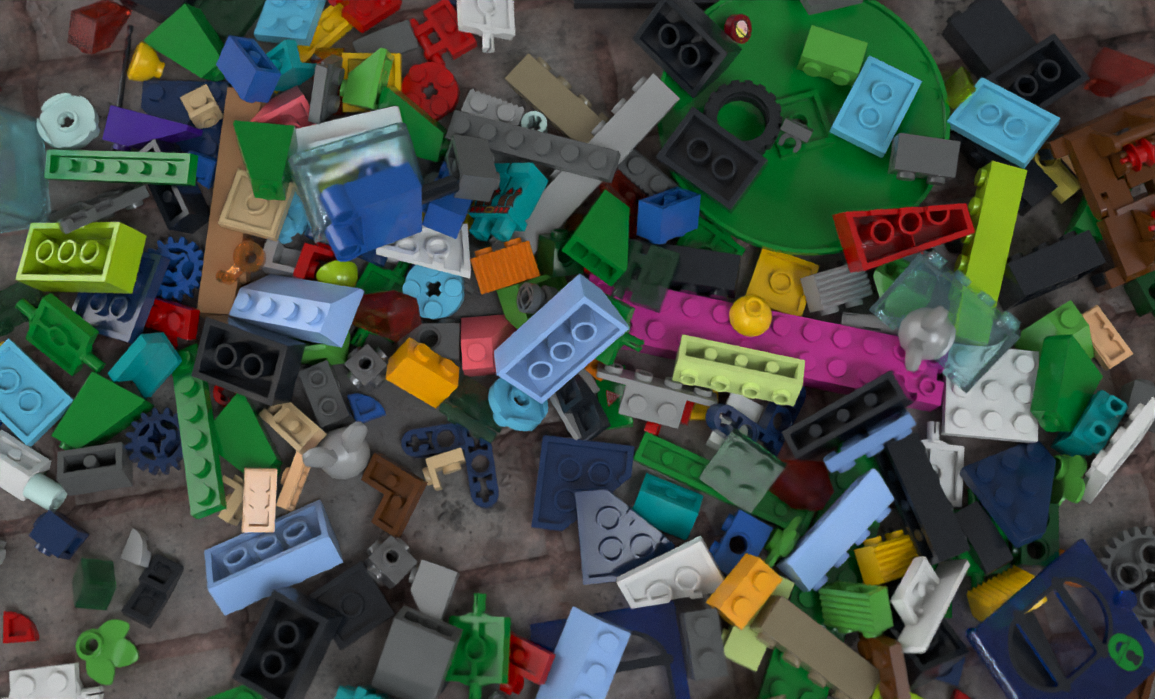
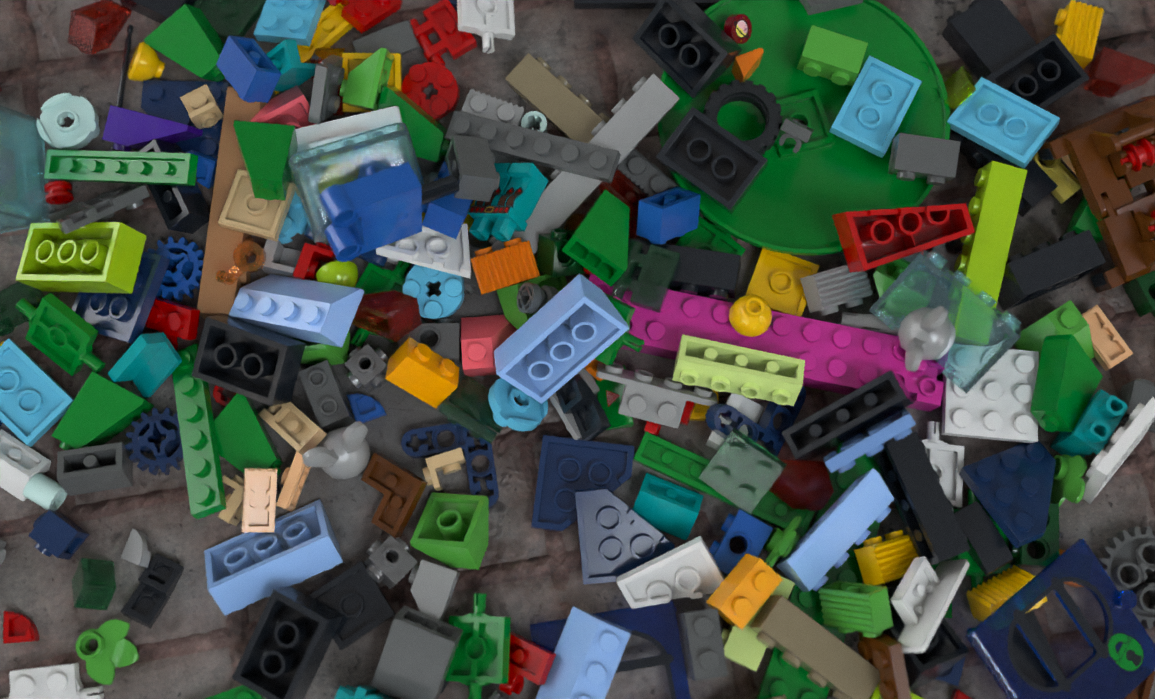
none -> red bush [44,181,74,205]
none -> bright green slope [410,492,489,570]
none -> orange slope [731,48,764,82]
none -> yellow brick [1054,0,1104,69]

